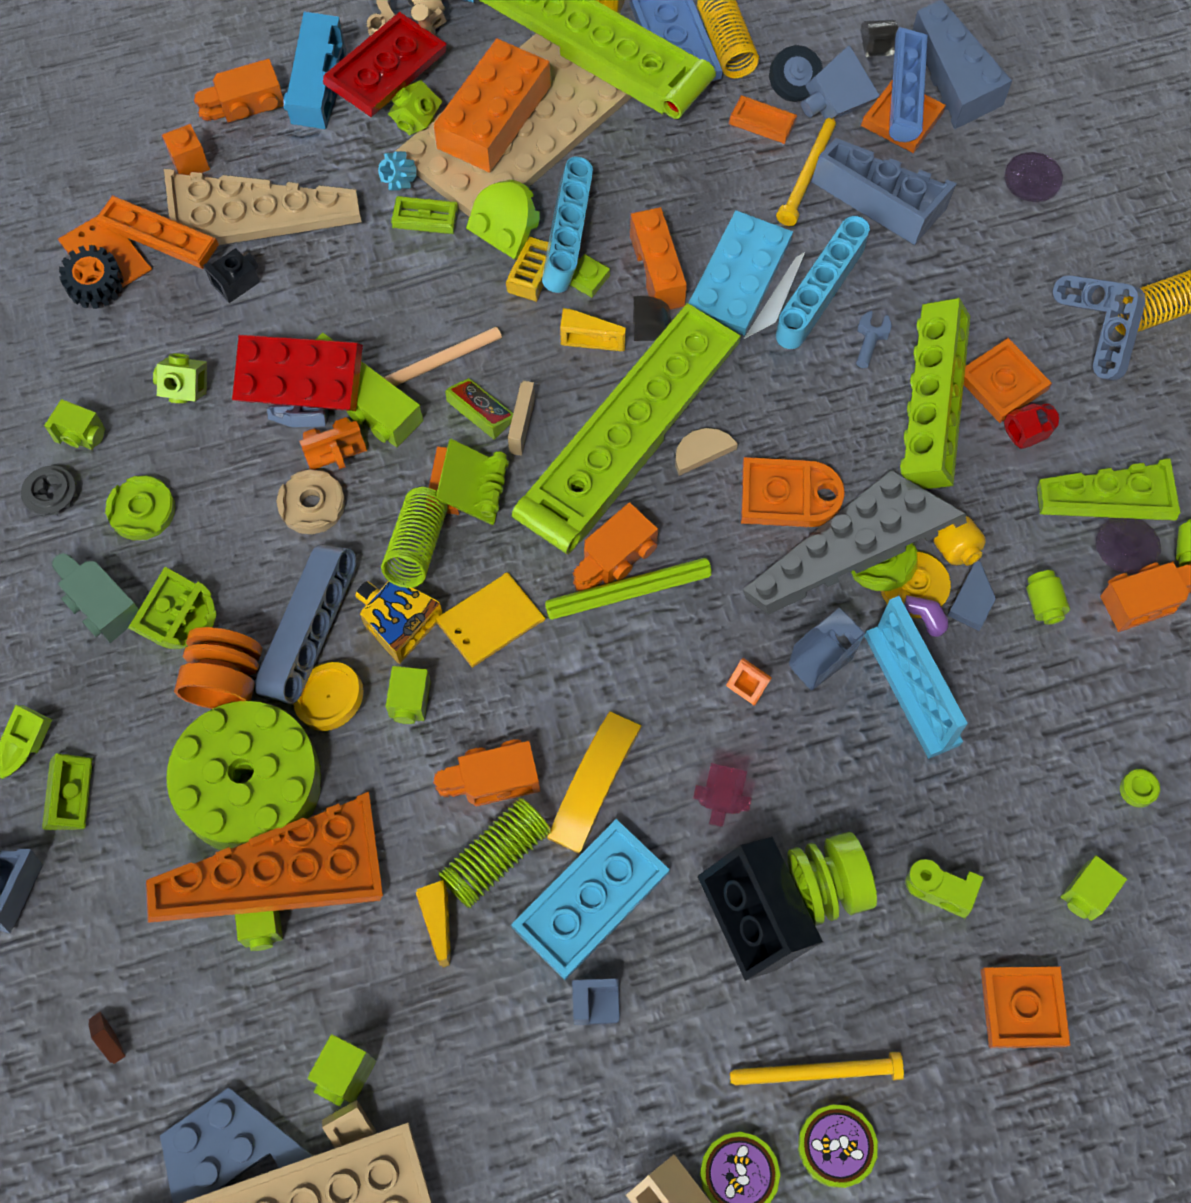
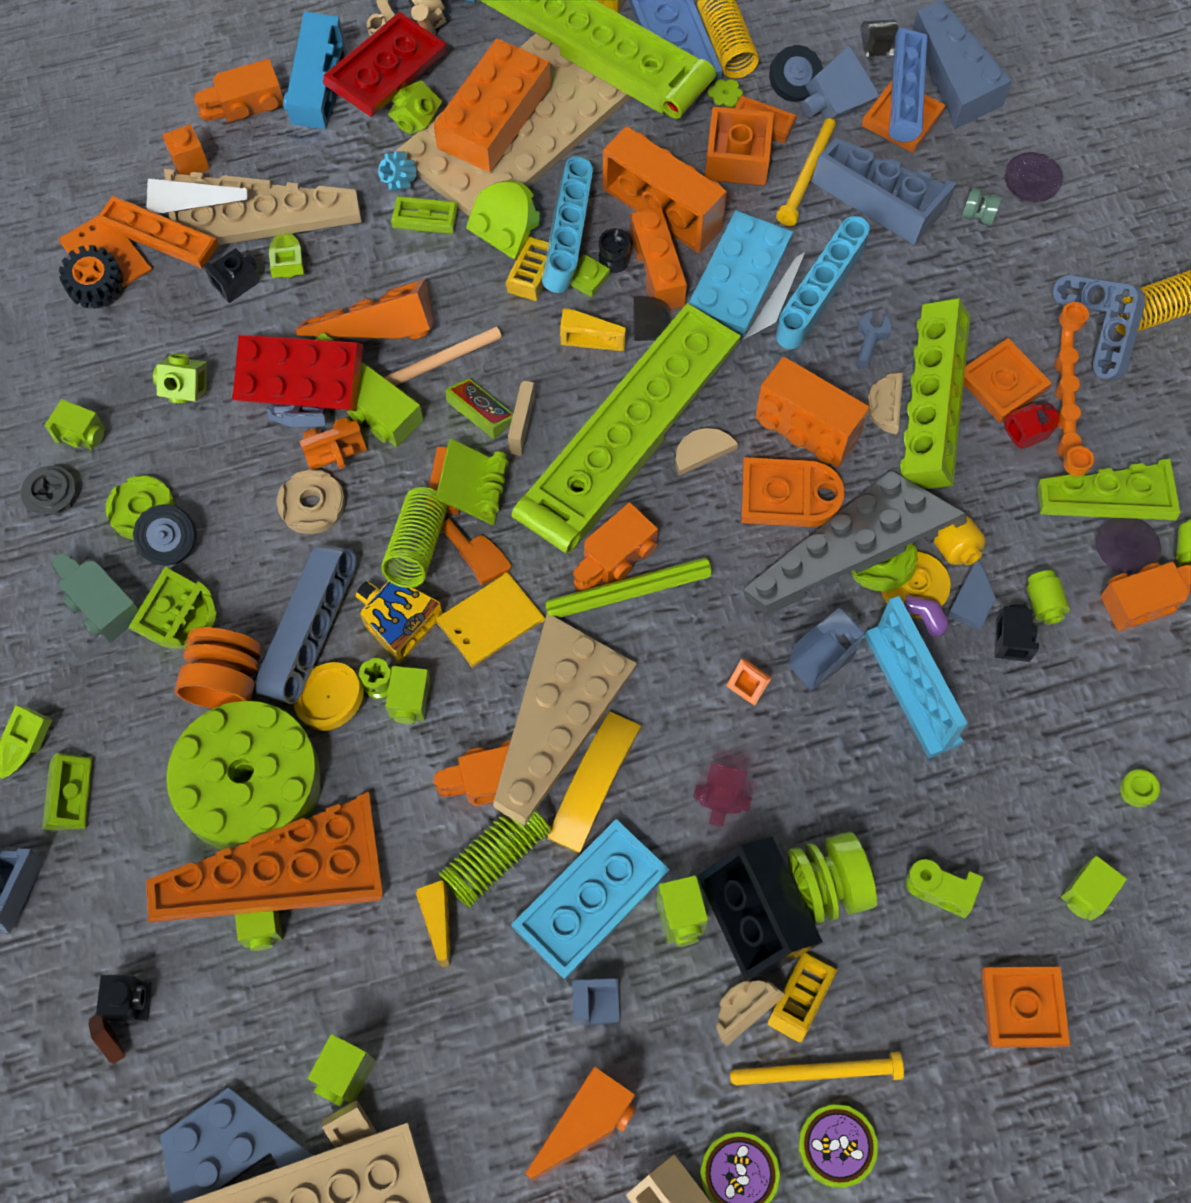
none -> black brick [96,975,152,1021]
none -> black wheel [133,504,197,566]
none -> white sticker [146,179,247,214]
none -> lime plate [269,234,304,278]
none -> orange wedge [295,278,434,340]
none -> lime bush [359,658,391,700]
none -> orange piece [441,519,511,586]
none -> tan wing [493,613,637,826]
none -> orange slope [525,1066,637,1182]
none -> black wheel [598,228,630,273]
none -> orange brick [602,126,727,254]
none -> lime brick [656,875,708,947]
none -> orange brick [705,106,774,186]
none -> lime plant [708,79,743,107]
none -> tan tile [716,980,786,1046]
none -> orange brick [755,356,870,468]
none -> yellow slope [767,953,837,1043]
none -> tan tile [866,373,903,435]
none -> sand green wheel [961,187,1003,226]
none -> black brick [995,604,1039,662]
none -> orange bar [1054,302,1094,476]

